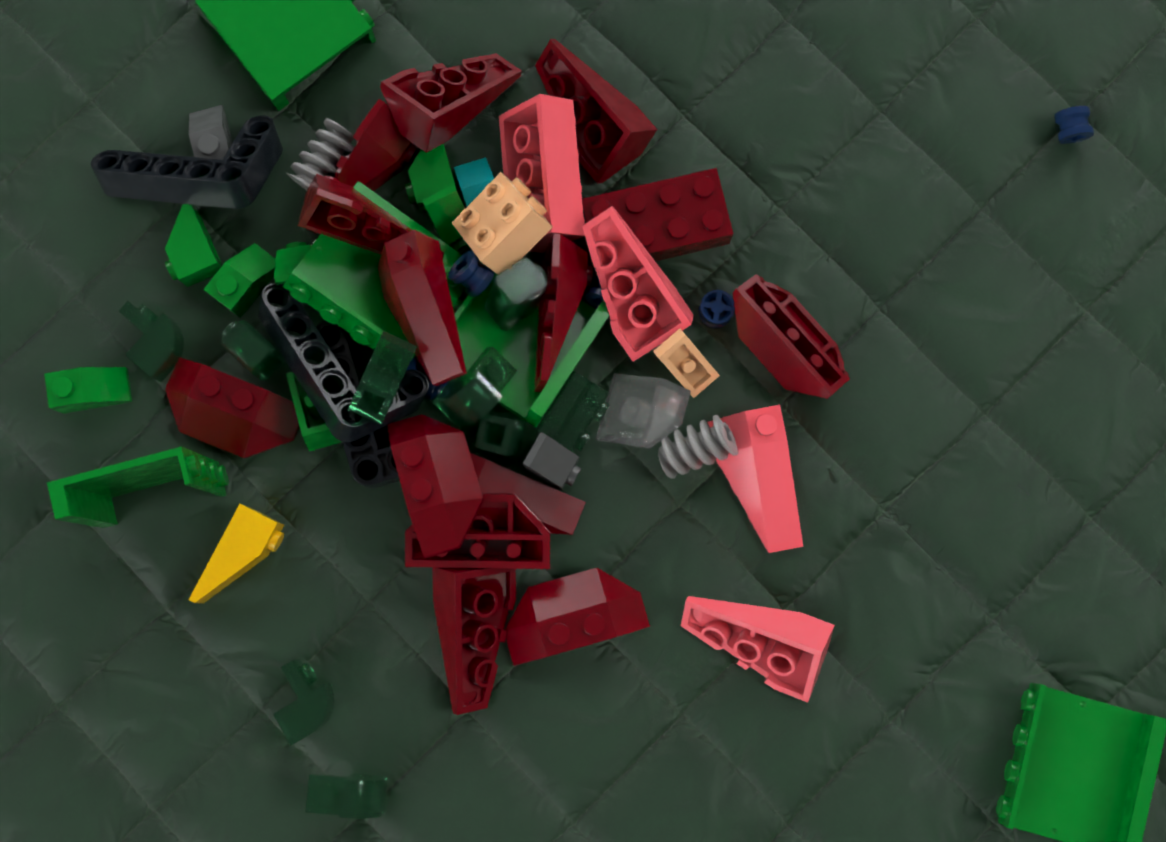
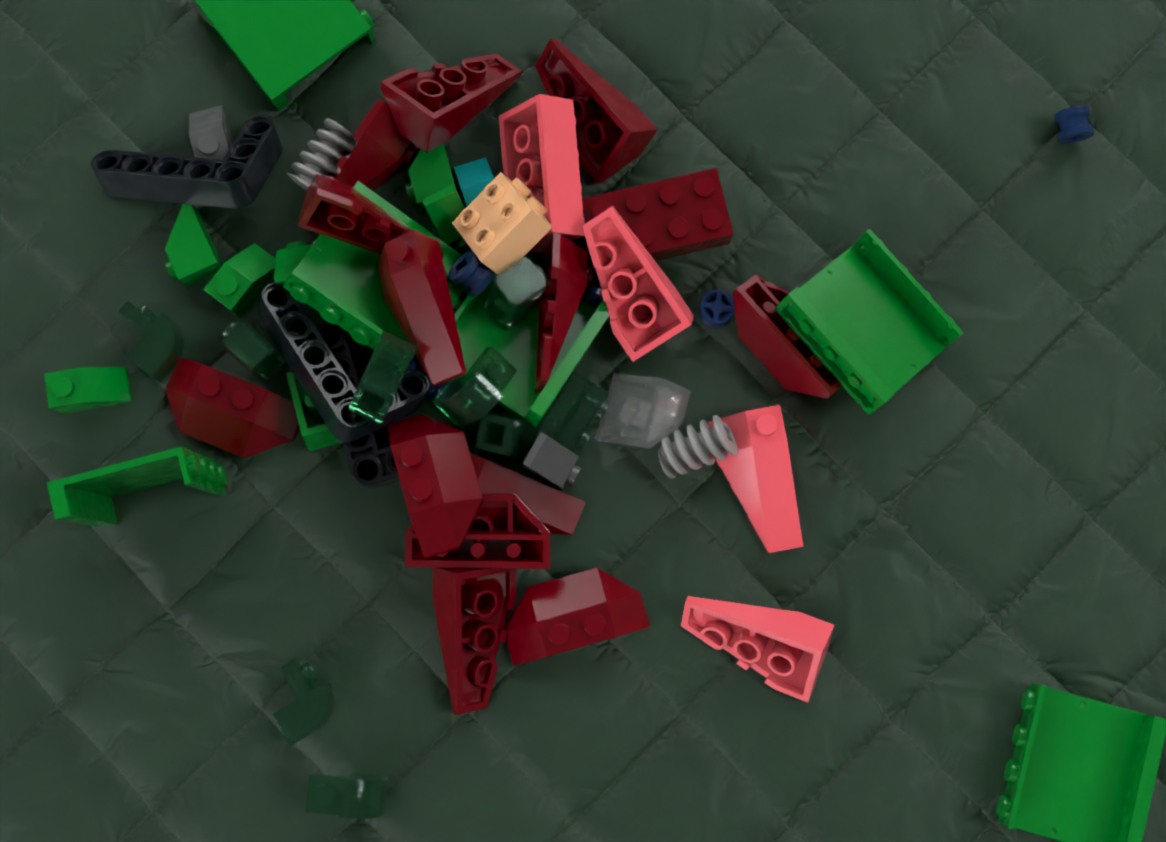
yellow slope [188,504,284,603] -> none
light nougat slope [653,328,720,398] -> none
none -> green panel [774,229,963,415]

